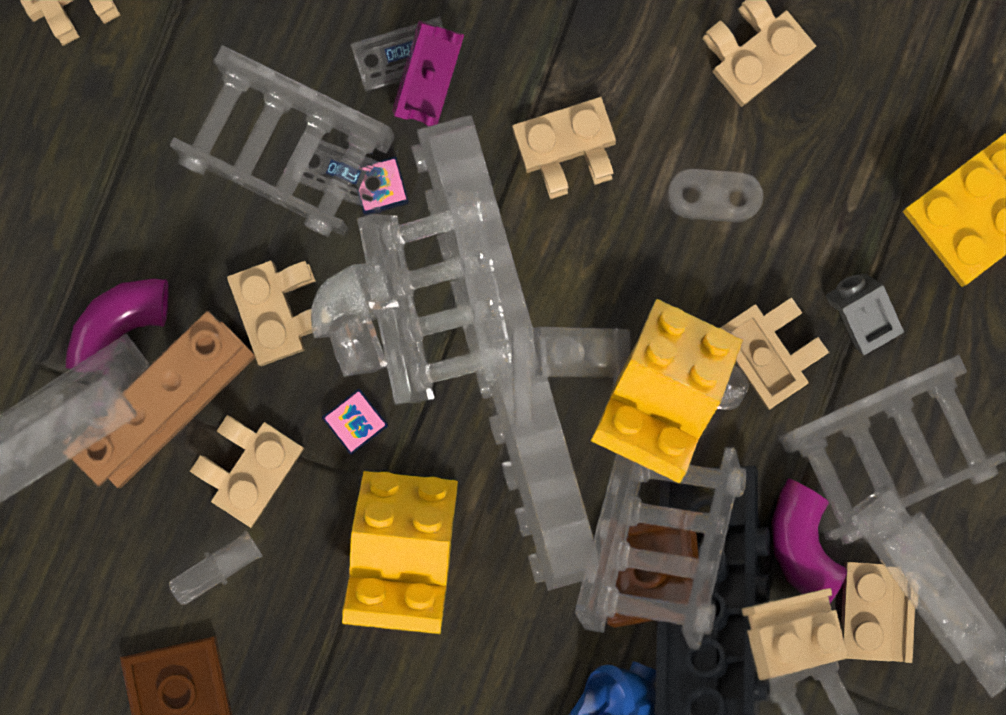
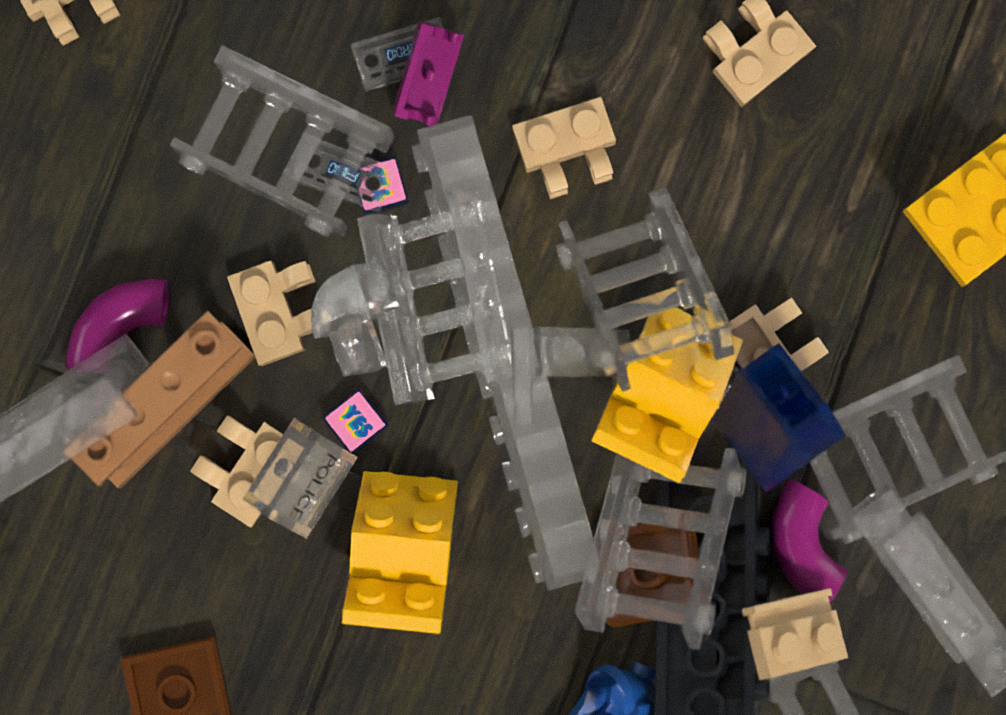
clear axle [169,531,263,605] -> none
clear plate [667,169,763,222] -> none
bracket [826,274,904,355] -> none
tan plate [841,562,917,663] -> none
none -> clear brick [243,418,358,539]
none -> clear fence [555,188,734,392]
none -> clear blue slope [713,343,846,492]

